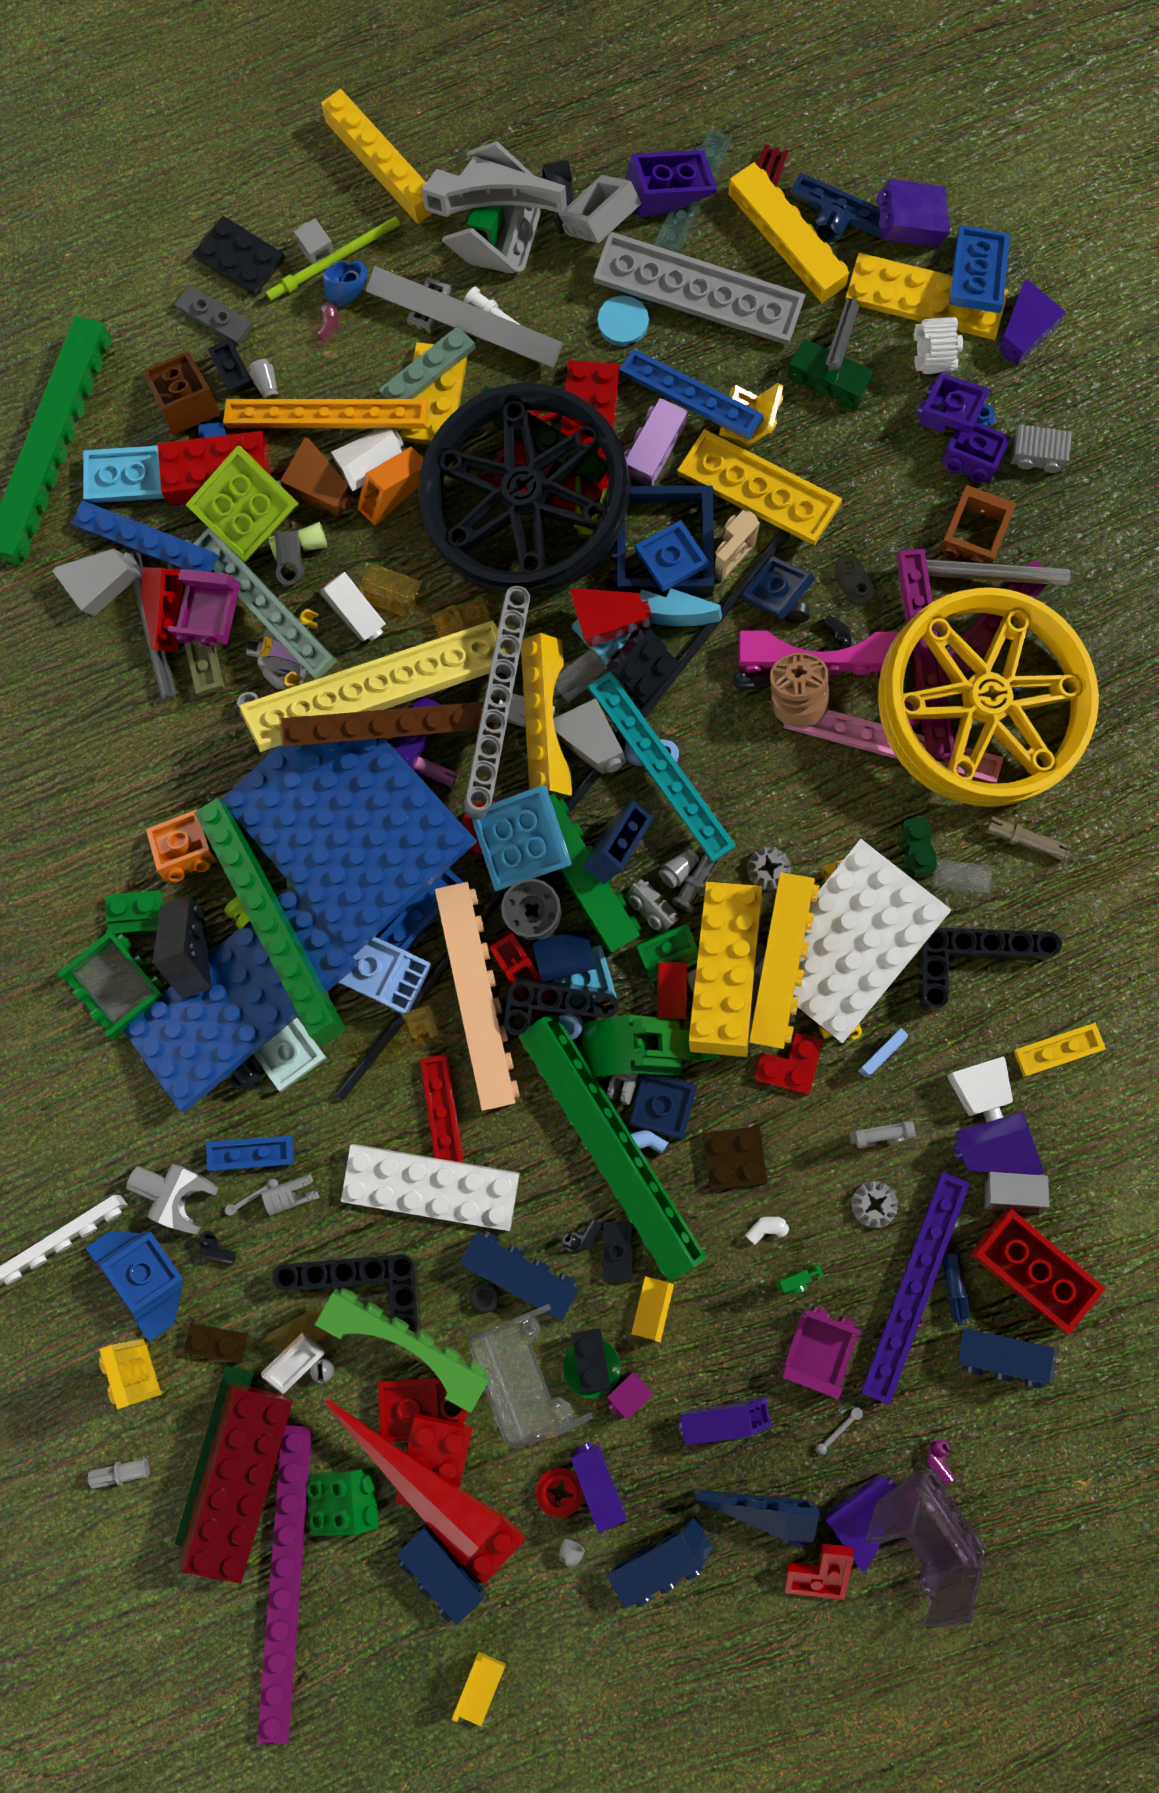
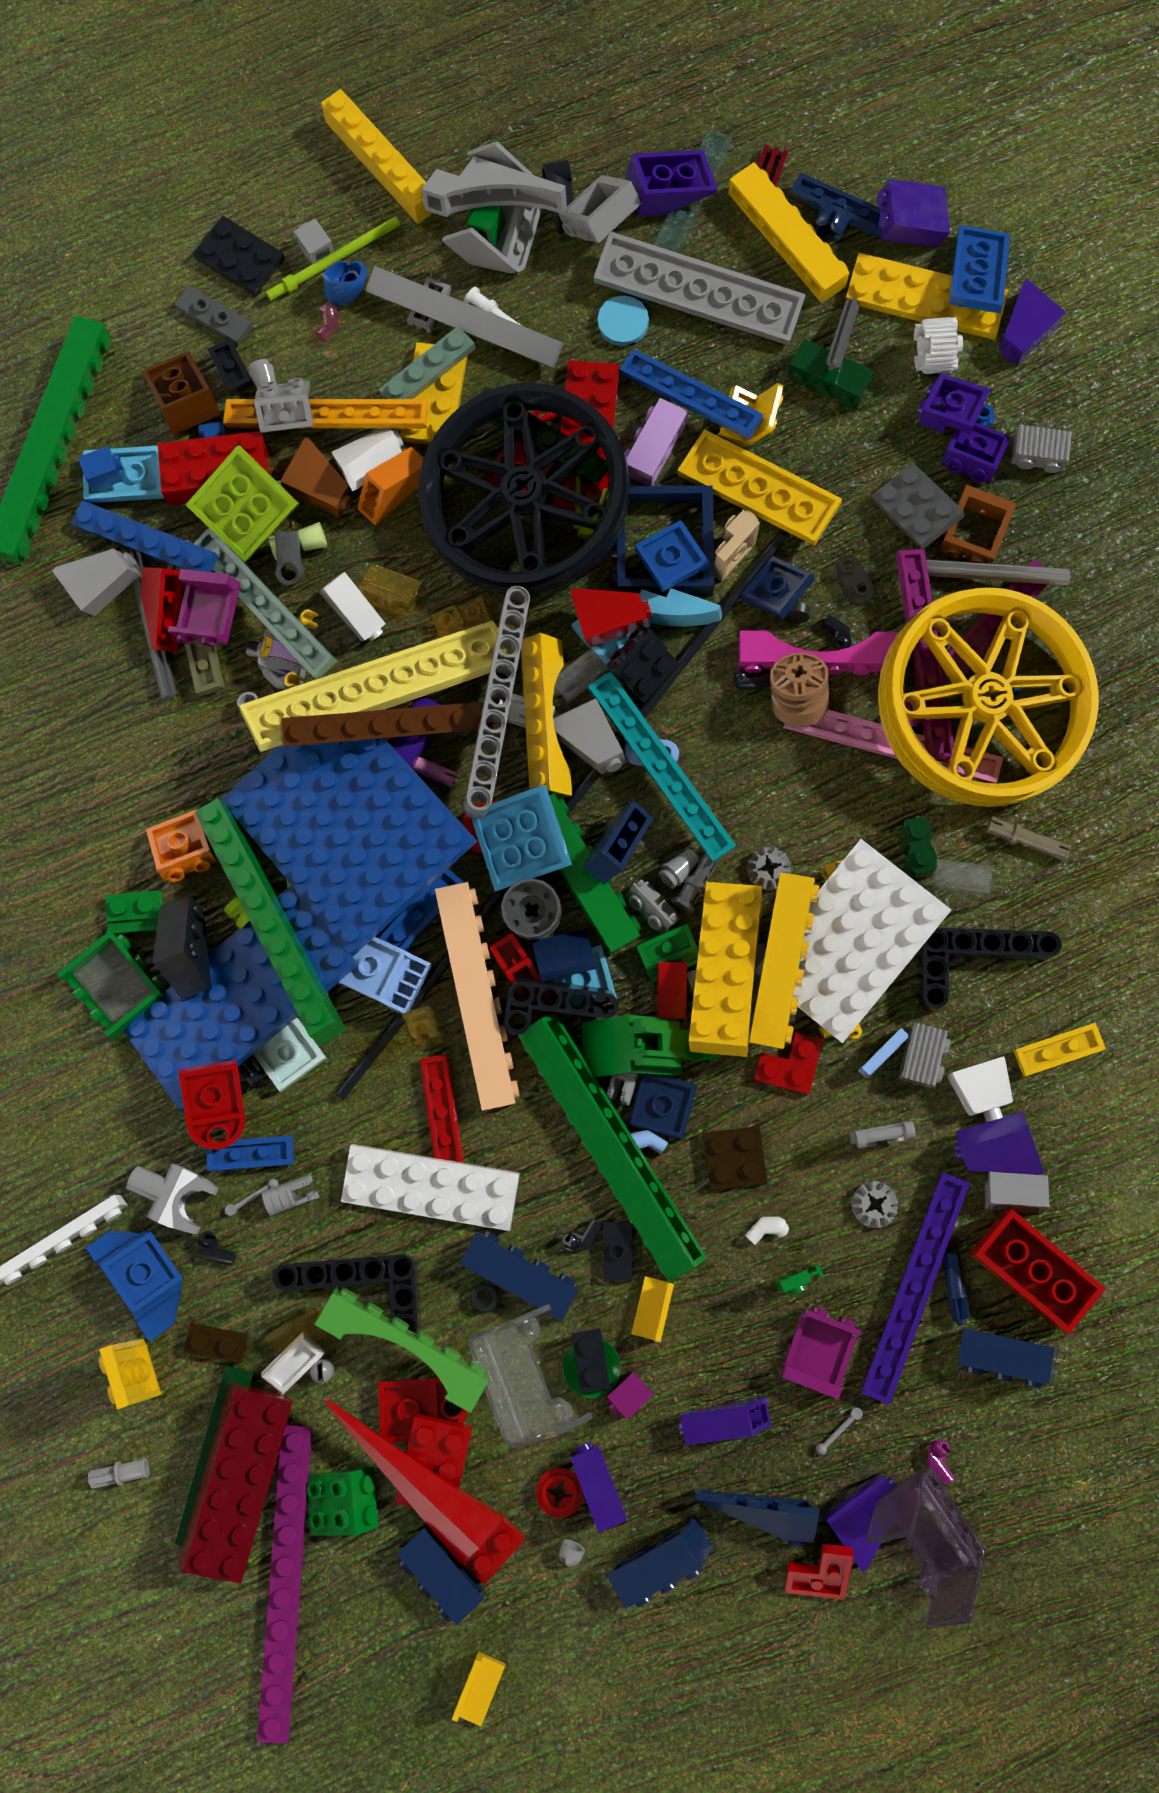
light blue tile [558,1013,584,1040] -> none
none -> blue brick [78,446,124,491]
none -> red plate [178,1060,245,1149]
none -> light grey bracket [254,378,313,433]
none -> dark grey plate [871,463,965,549]
none -> light grey brick [898,1022,951,1088]

